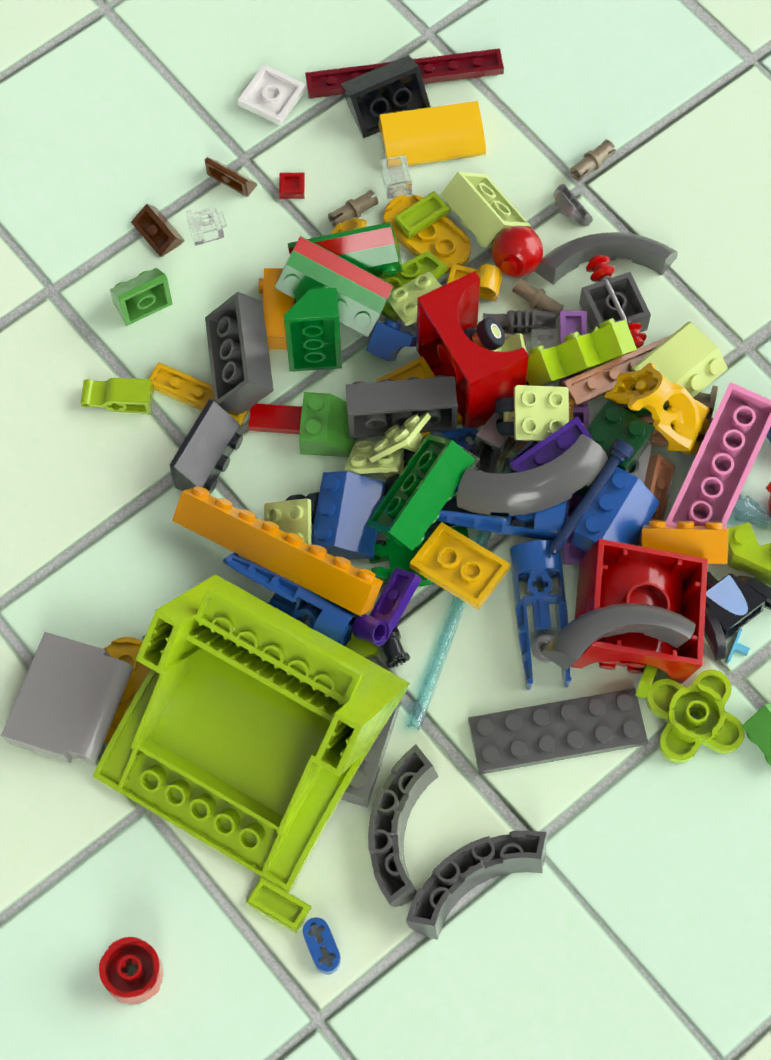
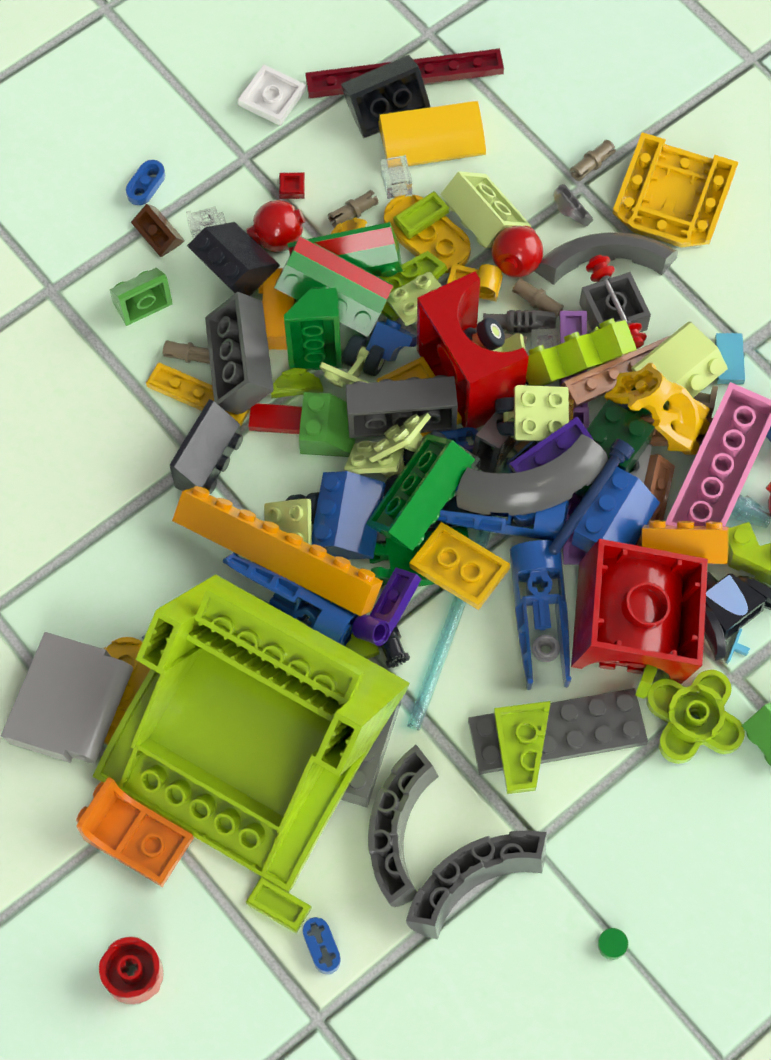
lime piece [80,378,154,414] -> none
reddish brown slope [205,157,257,197] -> none
dark grey brick [541,603,696,670] -> none
none -> orange bracket [76,777,194,887]
none -> blue plate [126,160,165,205]
none -> dark tan axle [163,340,210,364]
none -> black slope [187,222,281,296]
none -> red brick [247,200,305,252]
none -> lime tile [271,368,324,399]
none -> plate [320,335,385,388]
none -> lime wing [494,701,551,794]
none -> green tile [598,928,628,960]
none -> yellow wedge [613,132,739,247]
none -> medium azure tile [715,333,745,384]

